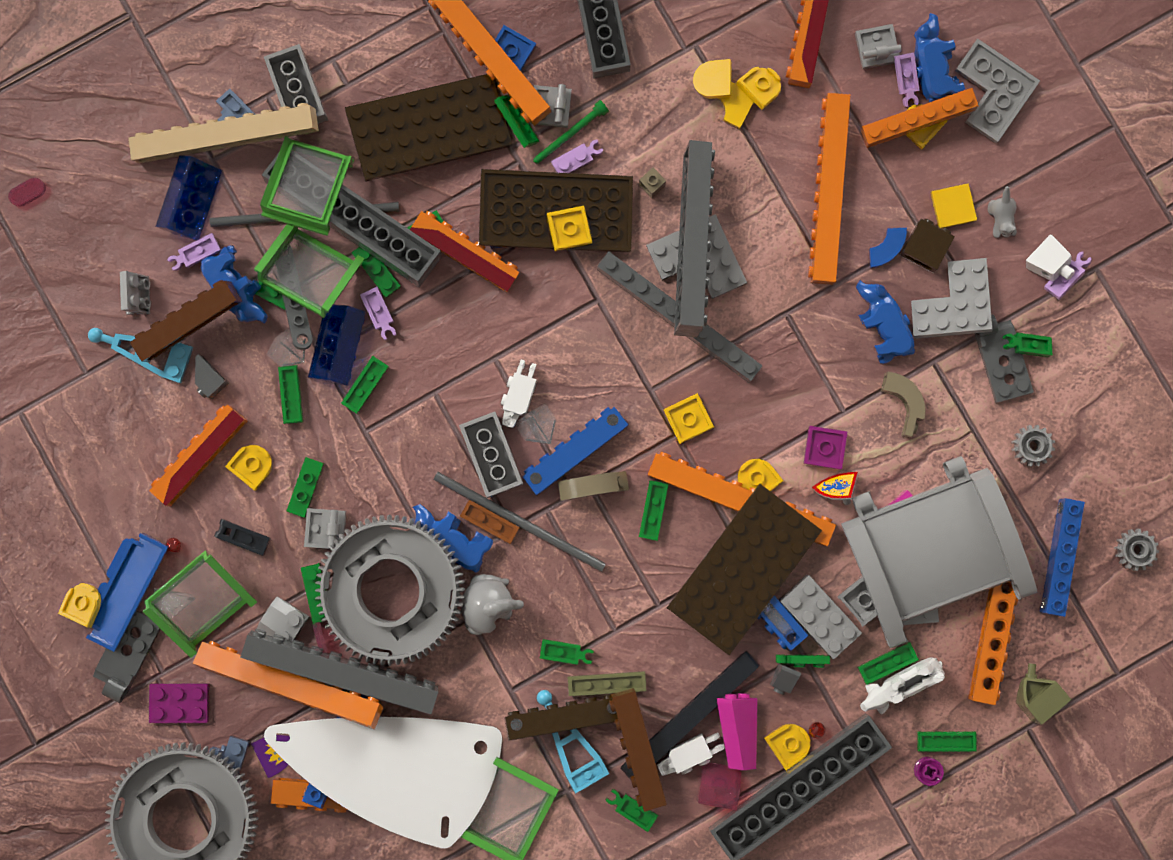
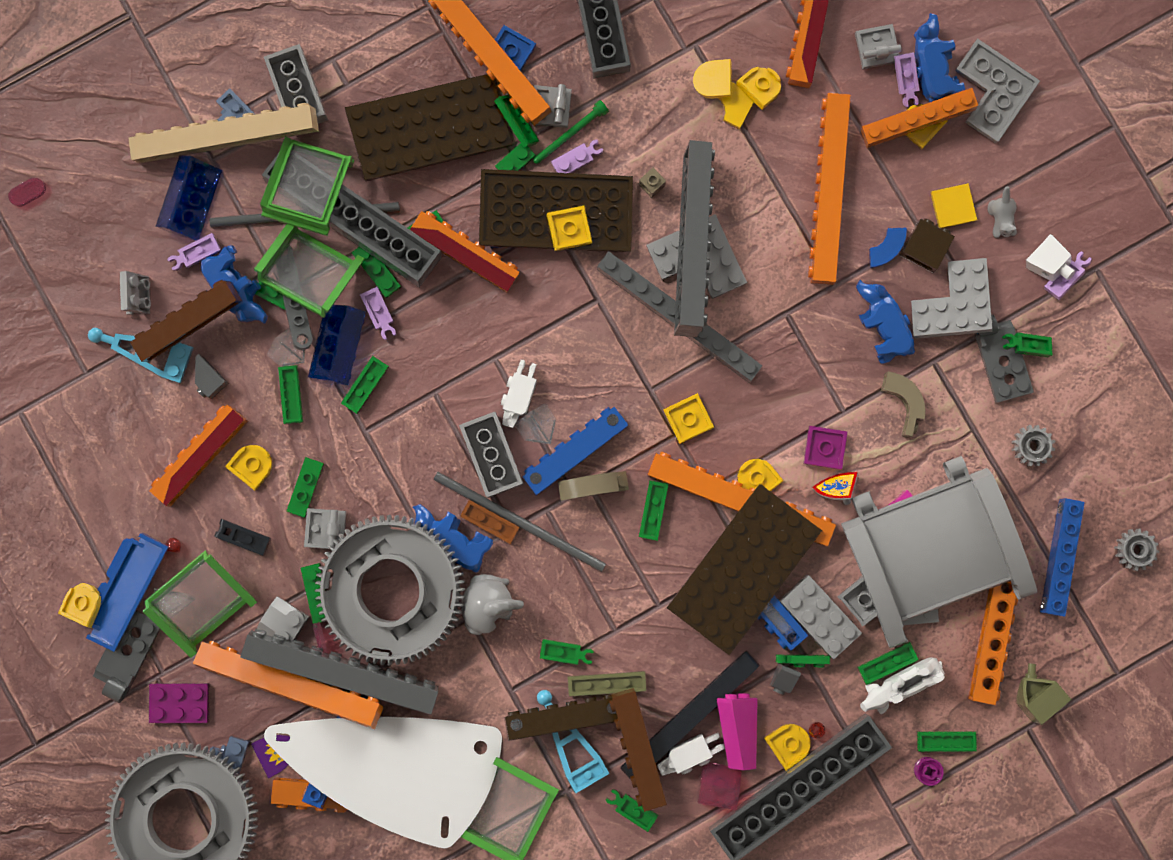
none -> green plate [495,143,536,171]

